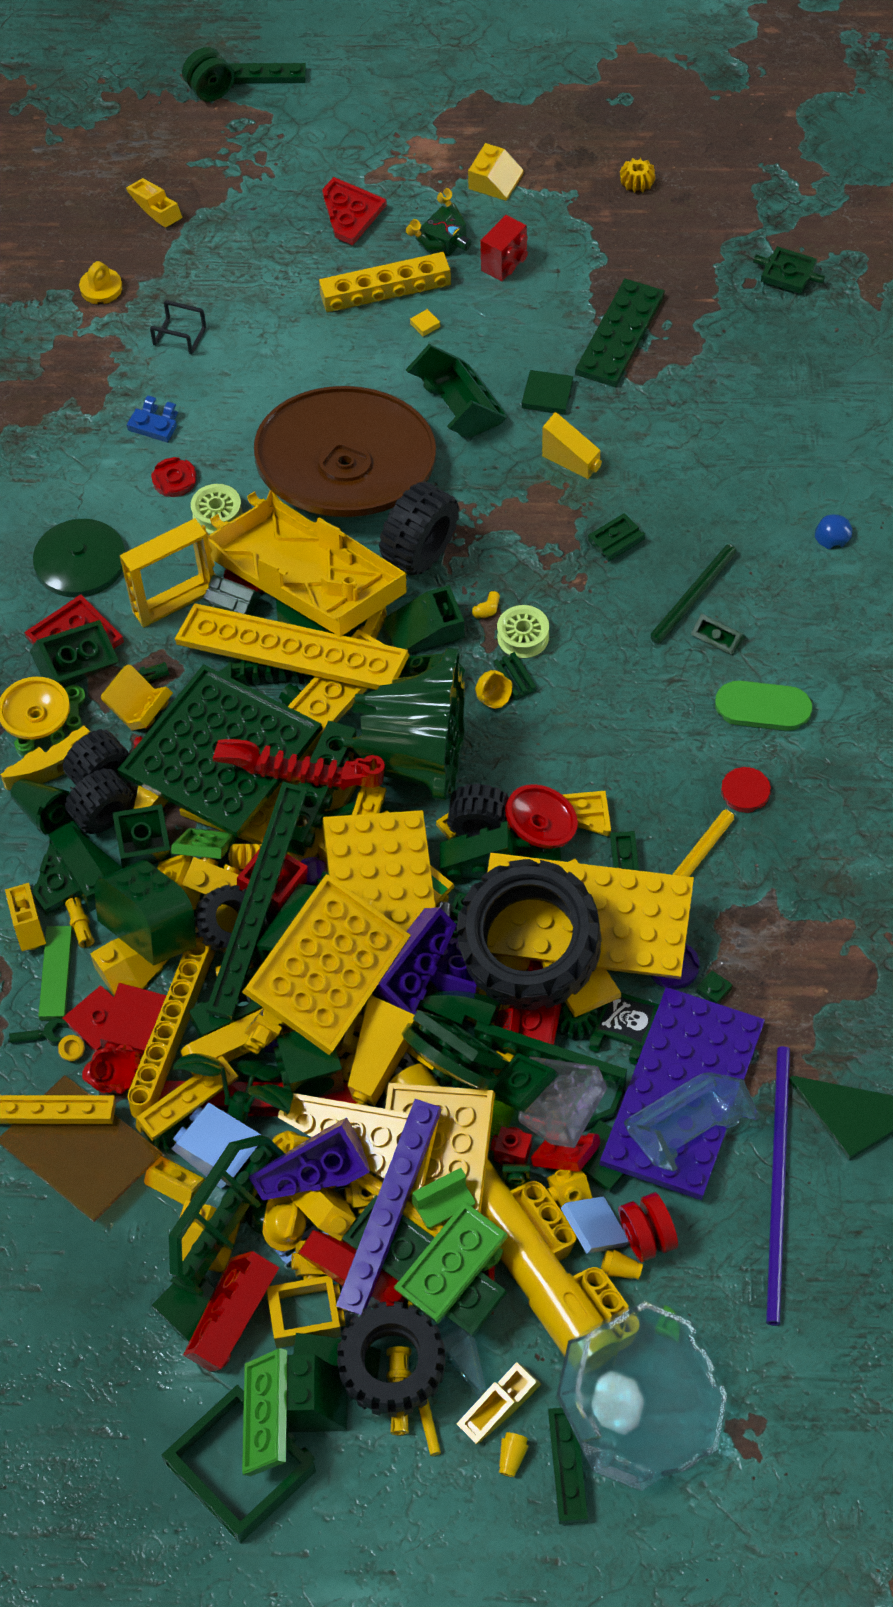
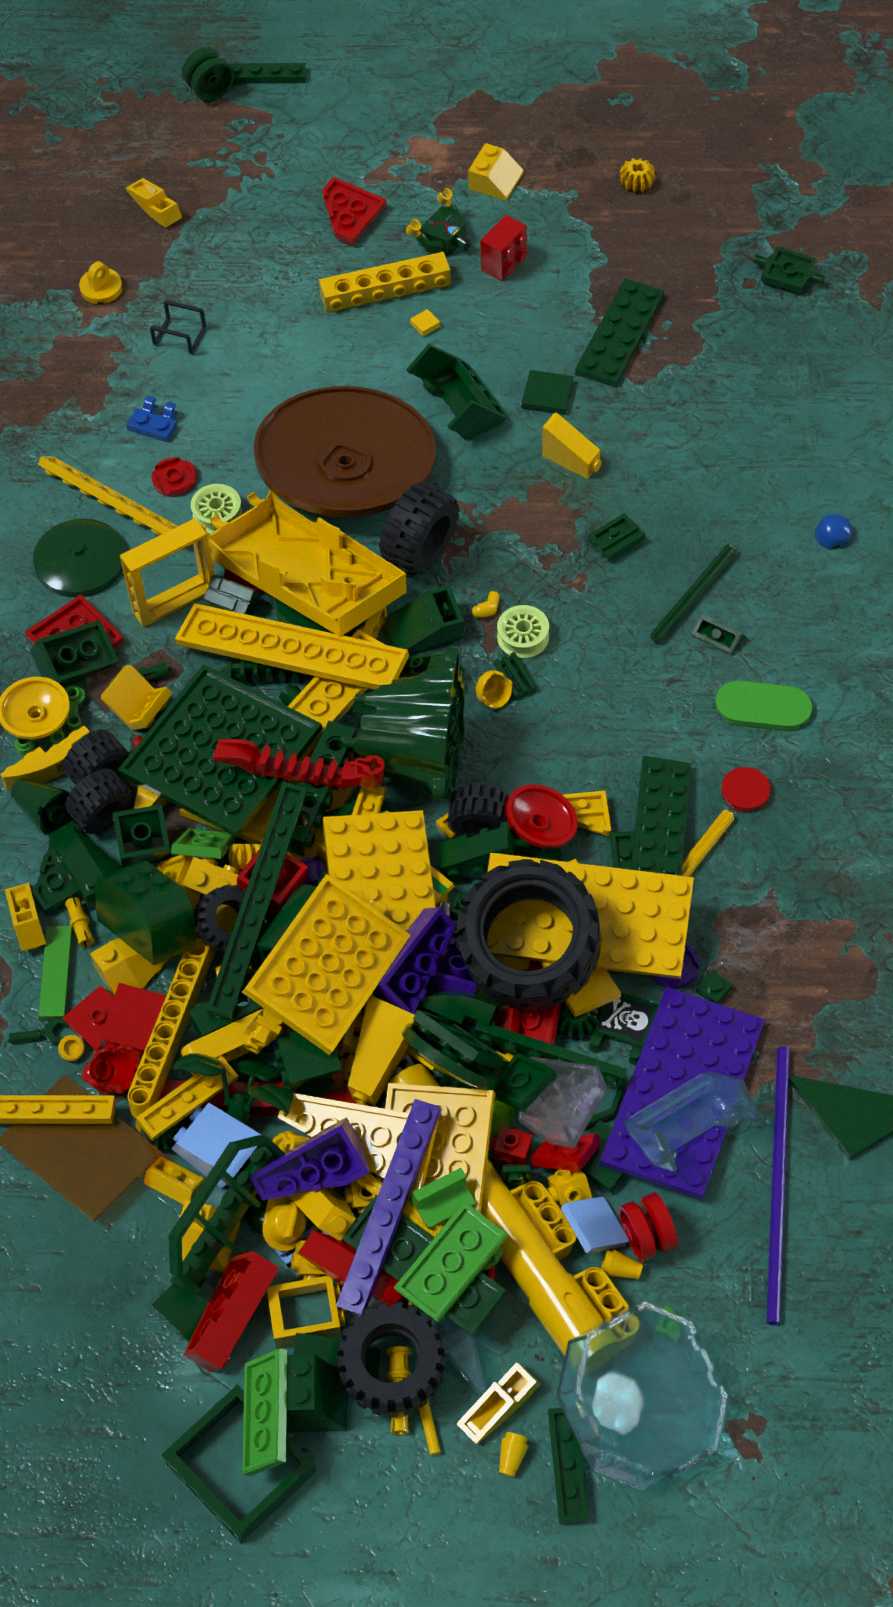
none -> yellow plate [38,456,178,535]
none -> dark green plate [630,755,691,876]

